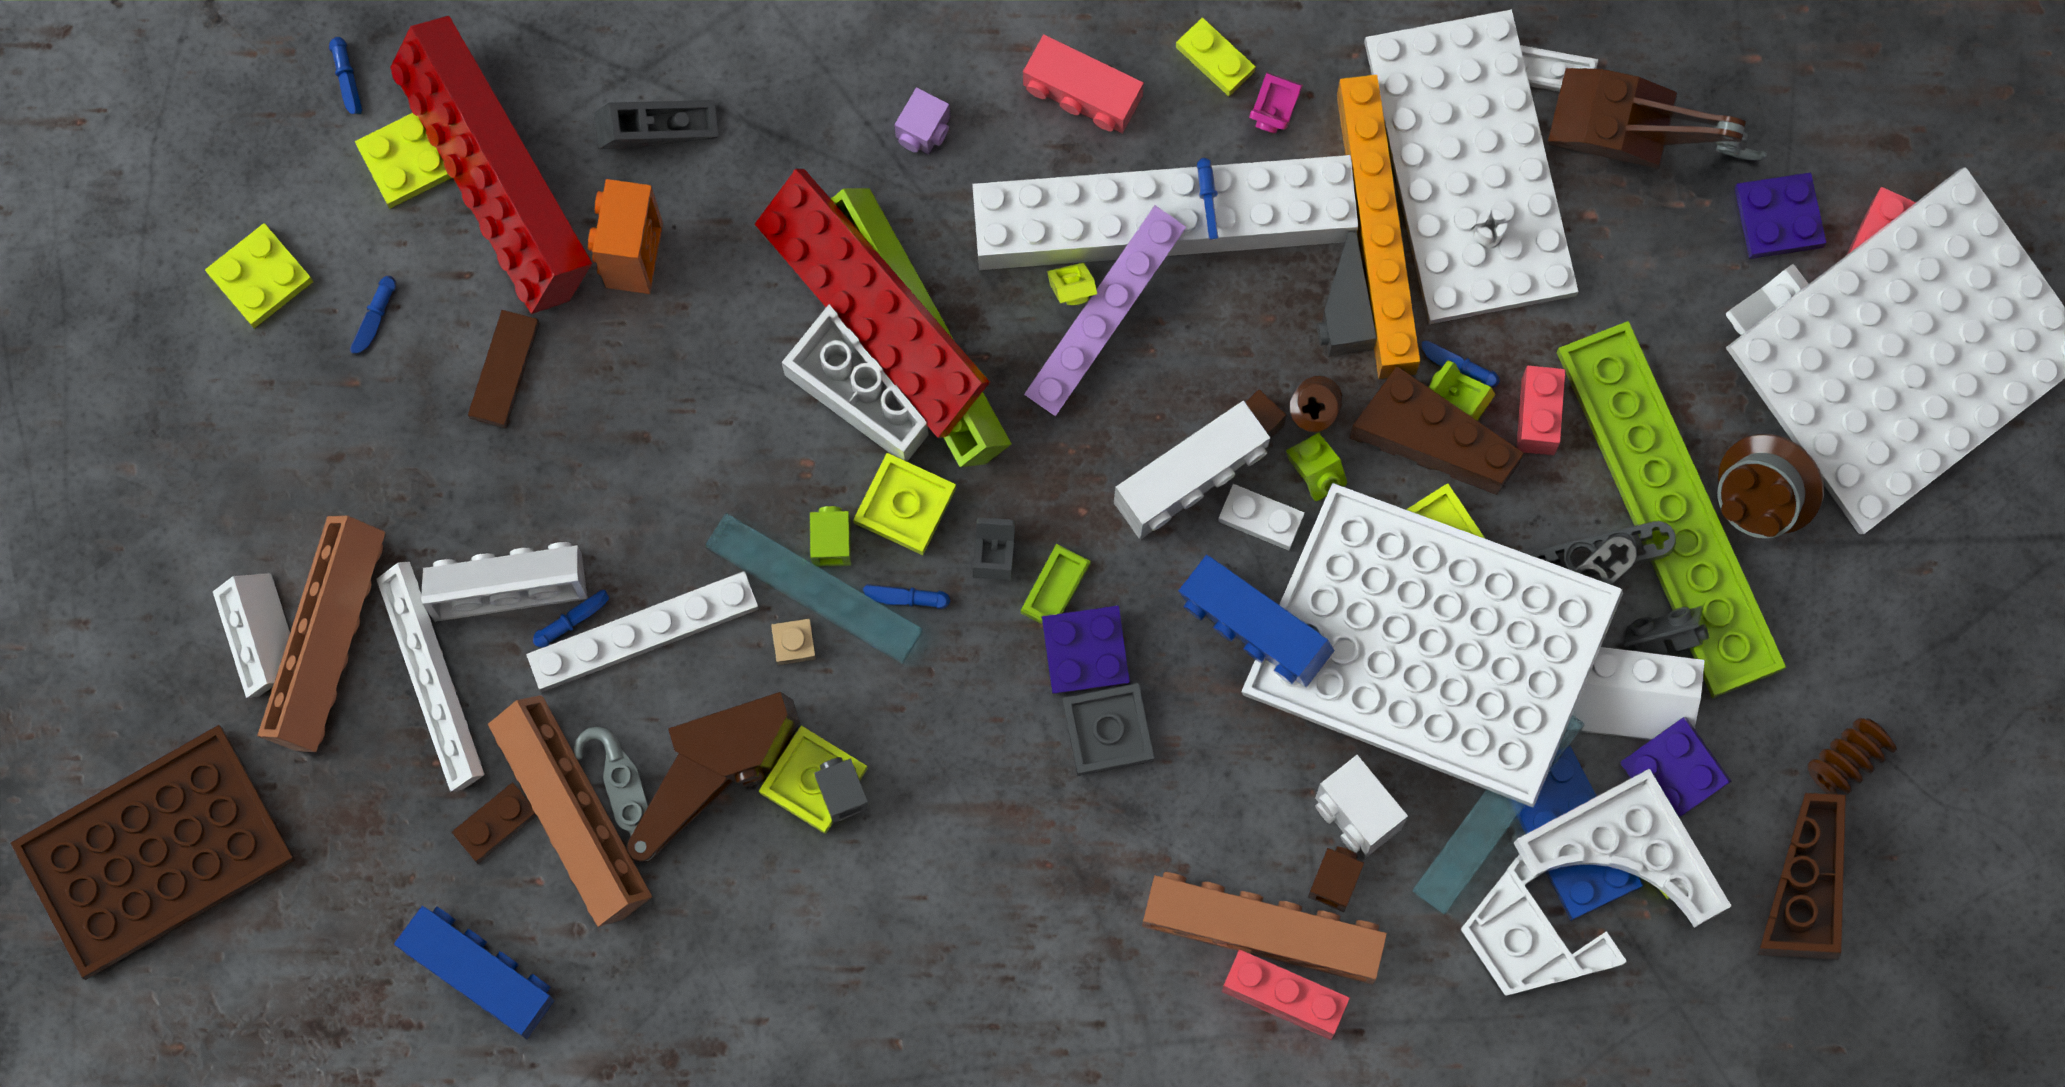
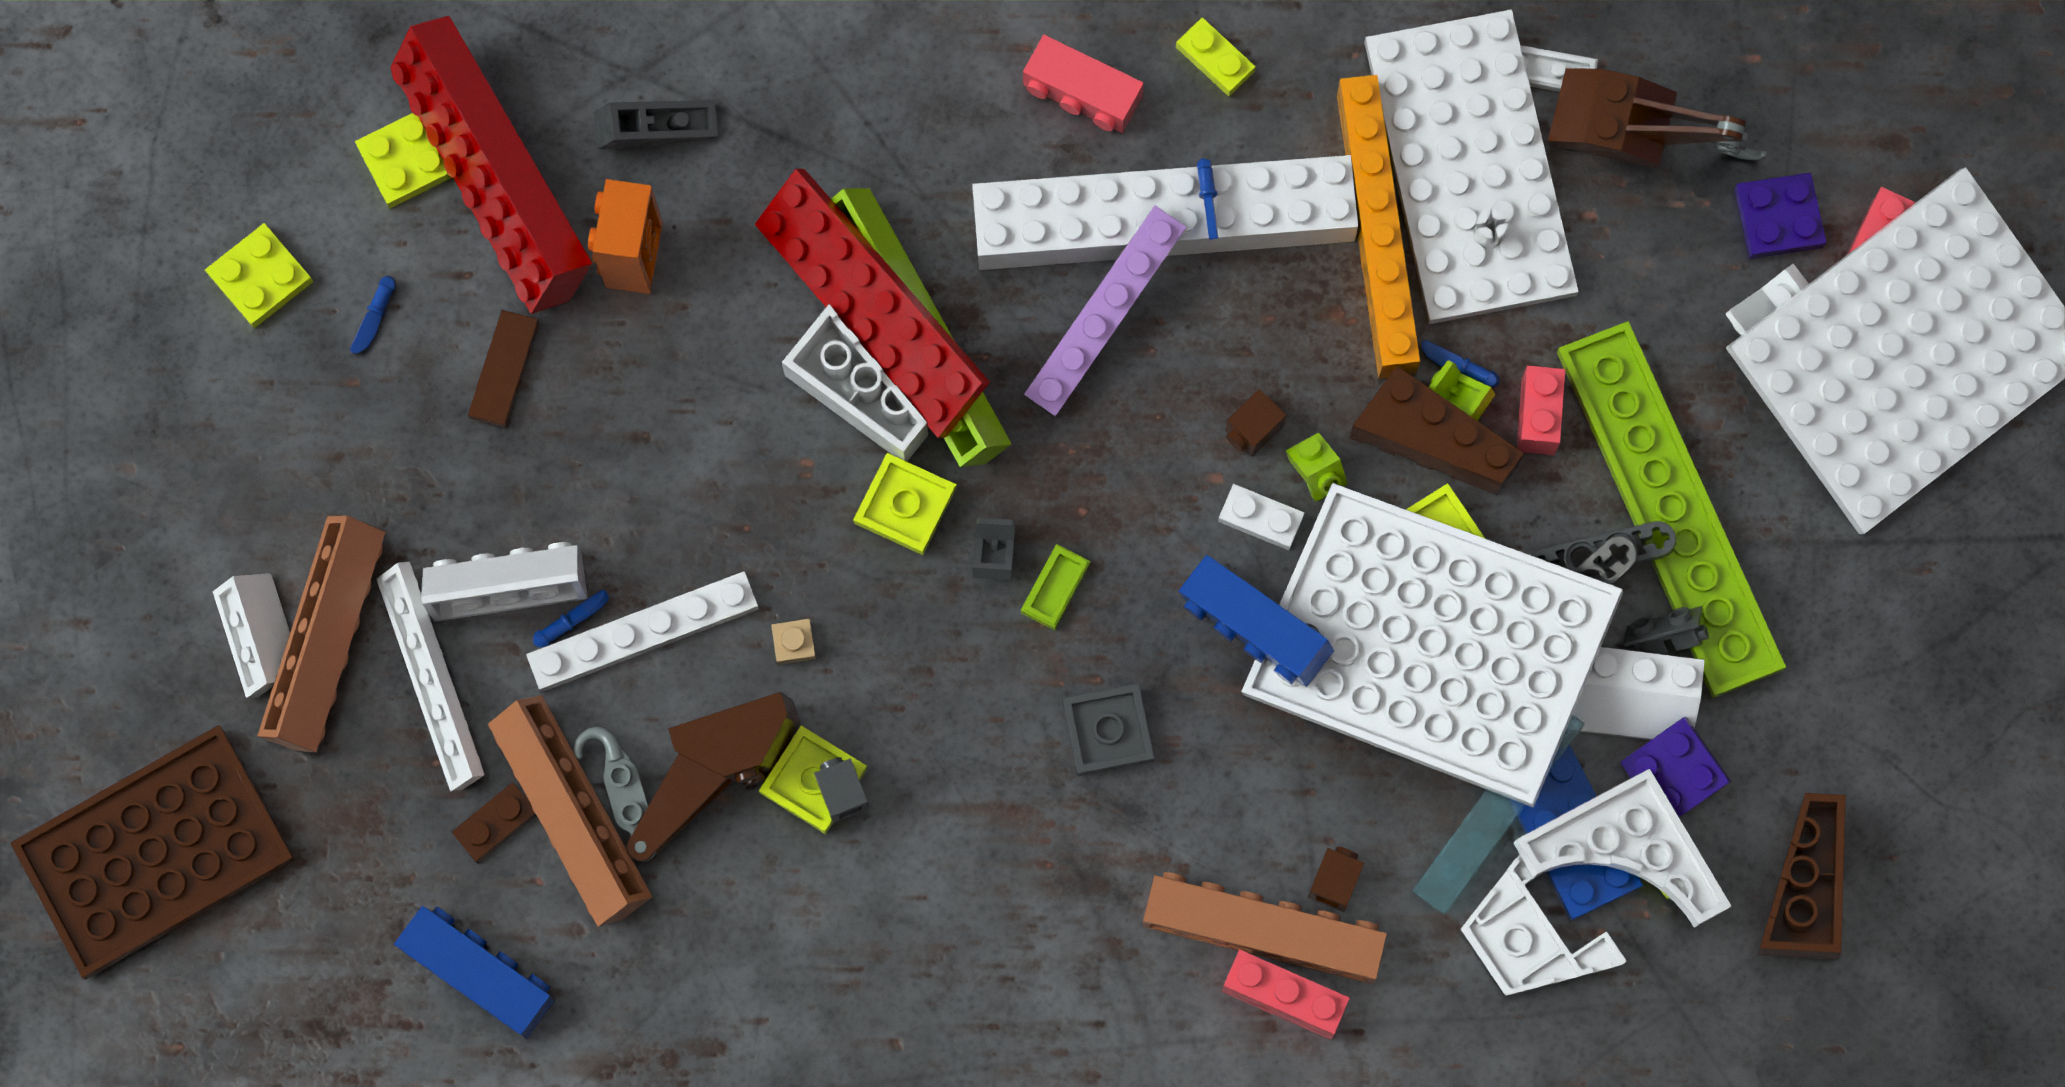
blue piece [329,37,362,114] -> none
clear light blue tile [705,513,923,664] -> none
lime brick [810,506,851,567] -> none
blue piece [863,584,951,609] -> none
lavender brick [894,87,950,155] -> none
dark purple plate [1041,605,1130,694] -> none
neon yellow plate [1047,262,1097,305] -> none
white wedge [1114,400,1270,540] -> none
dark pink bracket [1249,72,1303,133] -> none
reddish brown piece [1290,376,1343,432] -> none
white brick [1315,755,1408,858] -> none
dark grey slope [1317,231,1377,357] -> none
reddish brown piece [1717,434,1824,538] -> none
reddish brown piece [1808,718,1897,794] -> none

